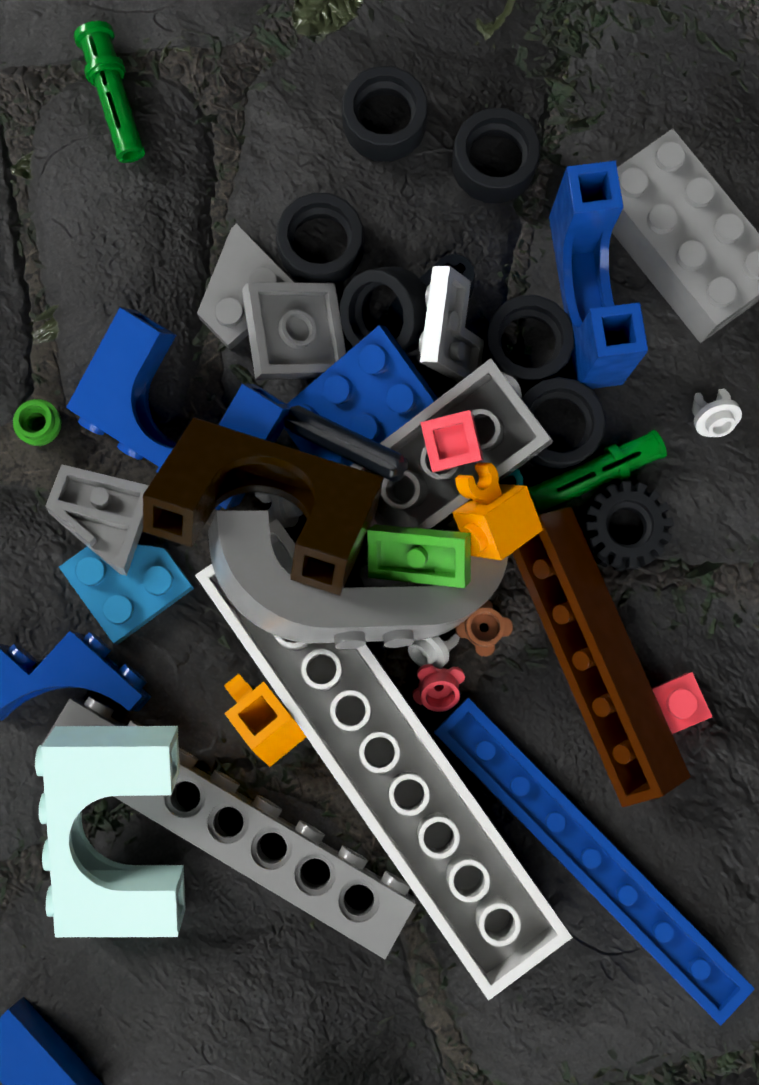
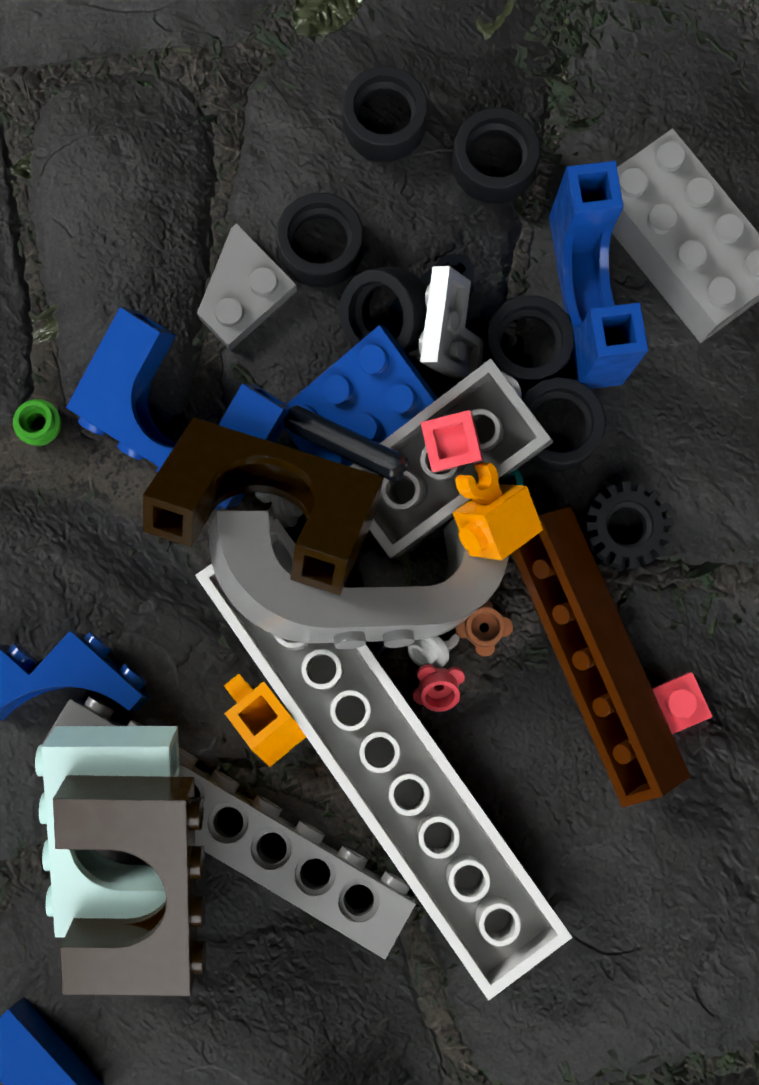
light grey wing [45,464,149,576] -> none
dark azure plate [59,544,194,645] -> none
green pin [73,21,145,163] -> none
light grey plate [242,282,346,380] -> none
bright green plate [367,524,471,588] -> none
blue plate [433,698,755,1026] -> none
green pin [528,430,667,515] -> none
white plate [692,388,742,437] -> none
none -> arch [53,775,206,996]

